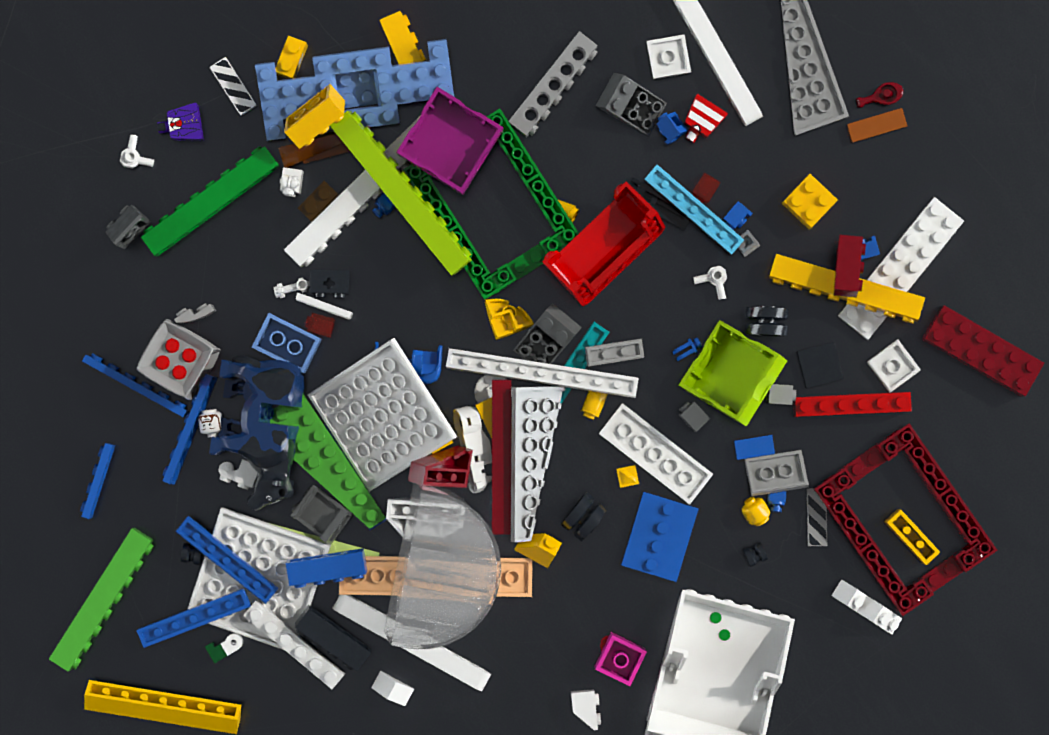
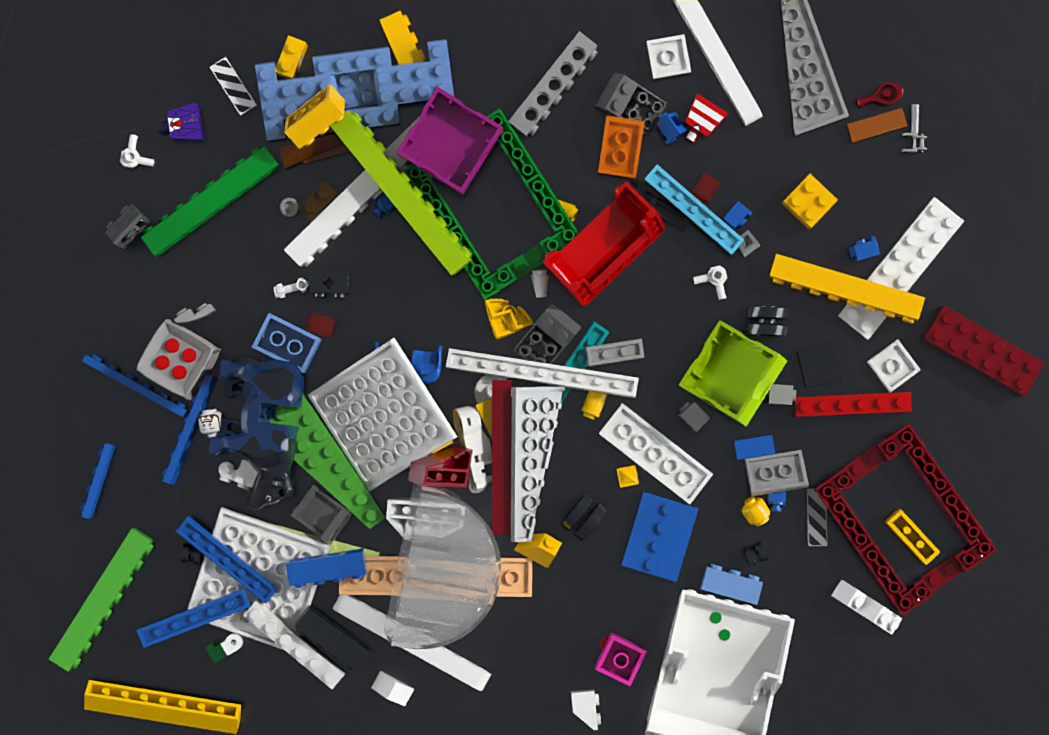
white brick [280,168,304,197] -> none
white tile [295,293,353,320] -> none
blue arm [672,337,702,361] -> none
dark red brick [833,235,866,298] -> none
none -> light grey tile [280,198,299,217]
none -> white cone [530,269,550,298]
none -> orange plate [598,115,645,178]
none -> medium blue brick [700,564,763,605]
none -> light grey piece [902,104,927,153]

